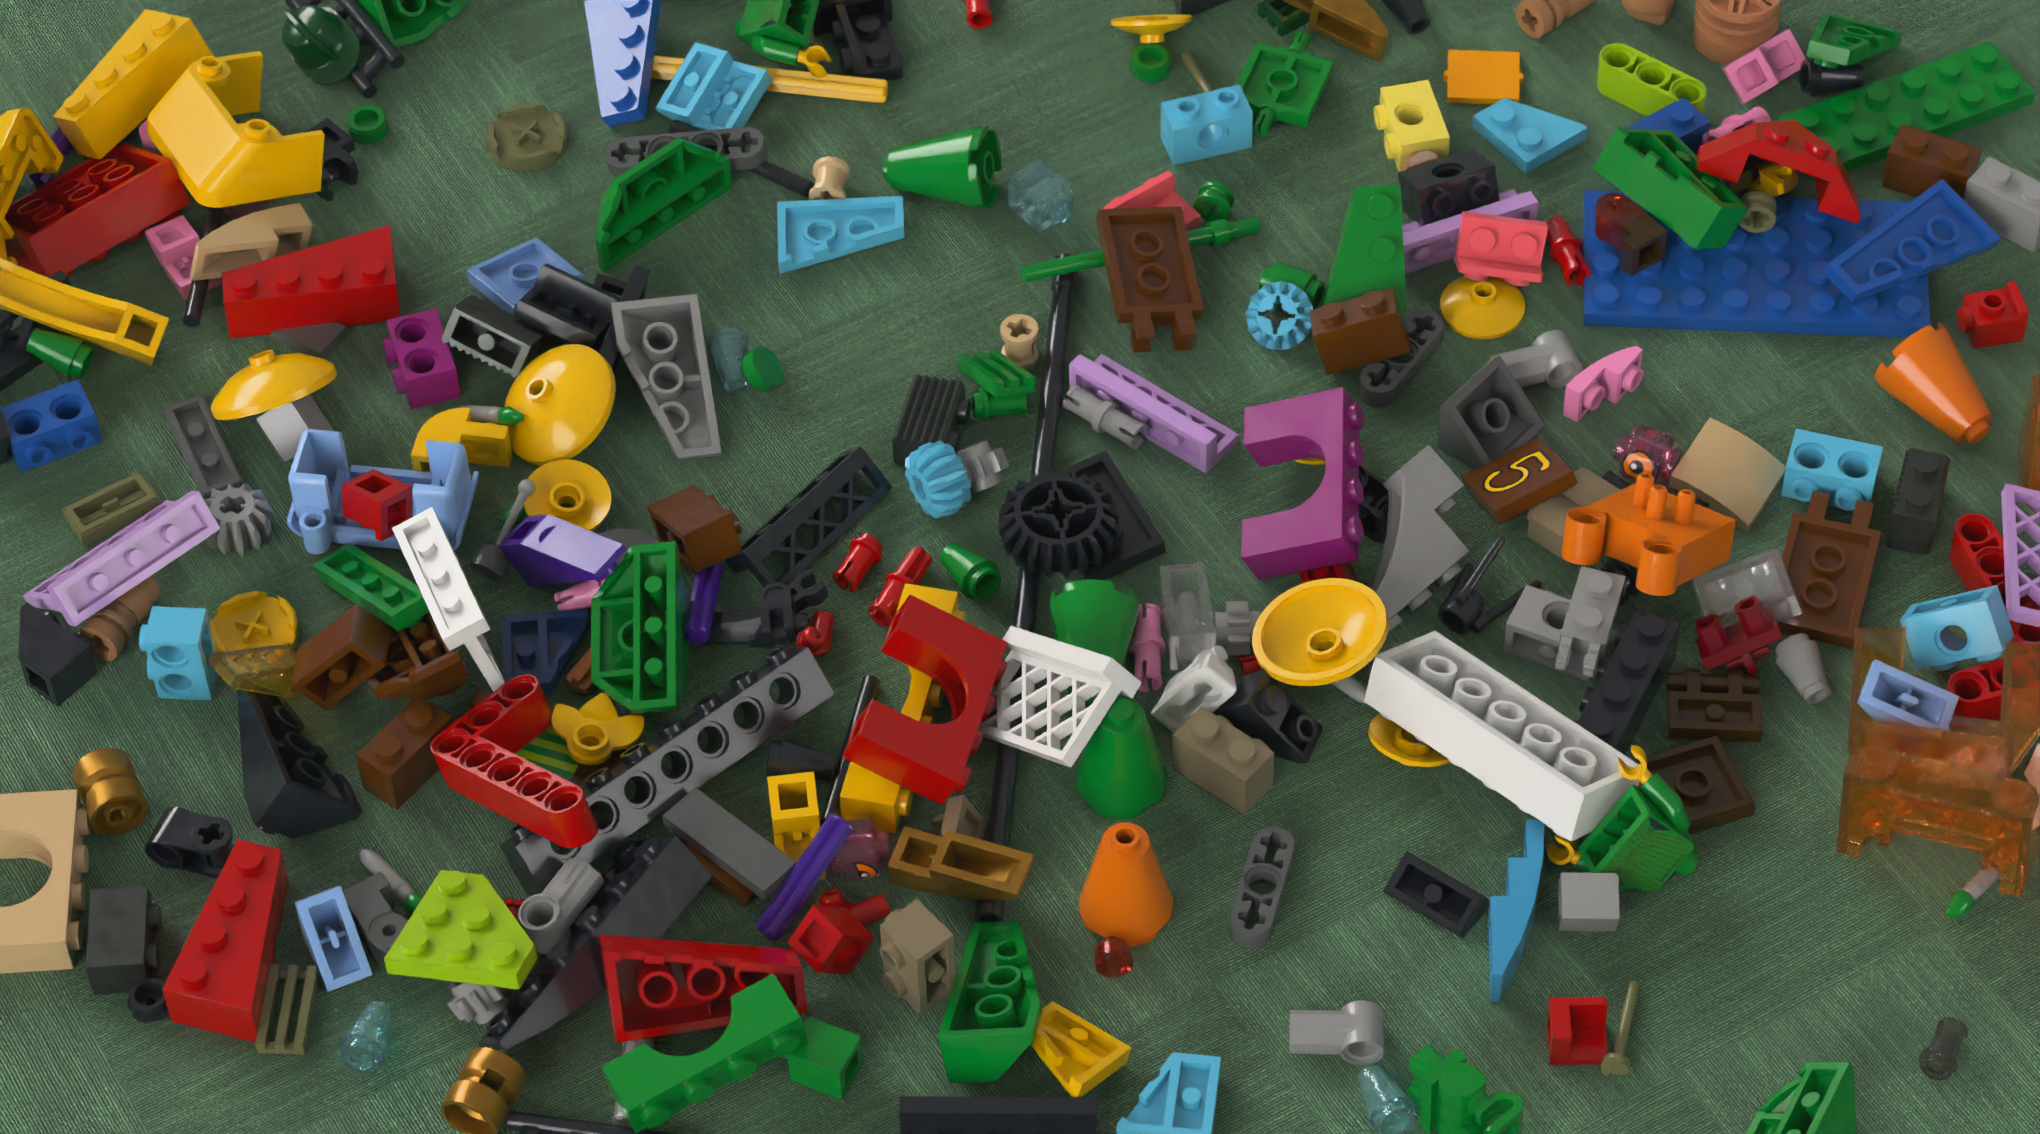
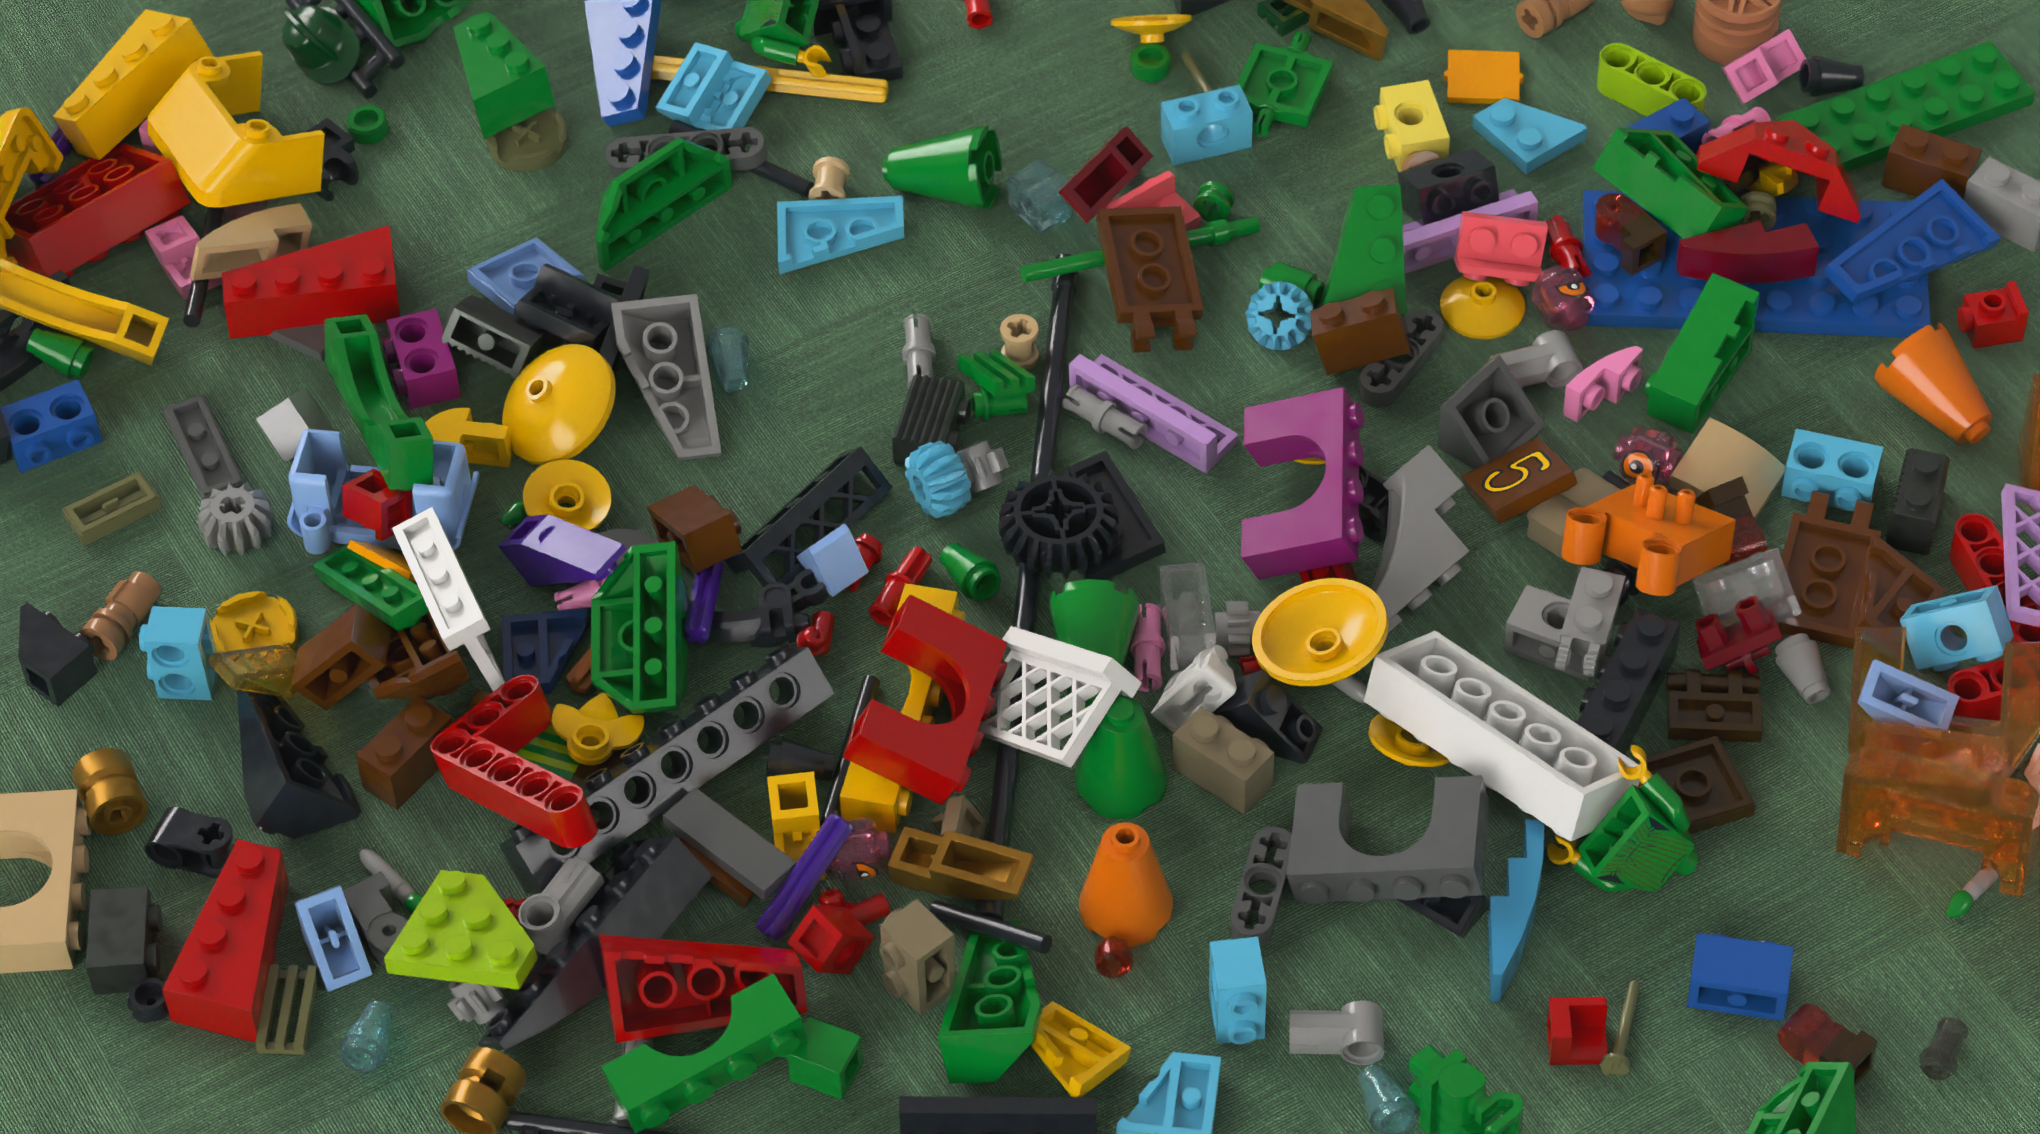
lavender fence [23,491,220,626] -> none
yellow dish [211,350,337,420] -> none
piece [457,405,524,426] -> none
hinge [469,479,536,581] -> none
green tile [742,346,784,392] -> none
black plant [1438,536,1542,635] -> none
light grey panel [1557,873,1620,932] -> none
green wing [1806,12,1902,68] -> none
none -> green arch [325,314,433,491]
none -> light orange piece [347,540,416,582]
none -> green wedge [453,11,555,139]
none -> light blue slope [796,523,869,597]
none -> light grey pin [902,313,936,390]
none -> black bar [930,900,1052,954]
none -> dark red slope [1059,125,1154,223]
none -> medium azure brick [1209,936,1267,1044]
none -> dark grey arch [1287,775,1490,904]
none -> clear pink head [1531,266,1595,331]
none -> green wedge [1644,273,1760,434]
none -> dark red slope [1676,221,1819,283]
none -> blue brick [1687,933,1793,1021]
none -> leg [1695,476,1768,571]
none -> leg [1777,1003,1878,1086]
none -> reddish brown wing [1858,536,1946,655]

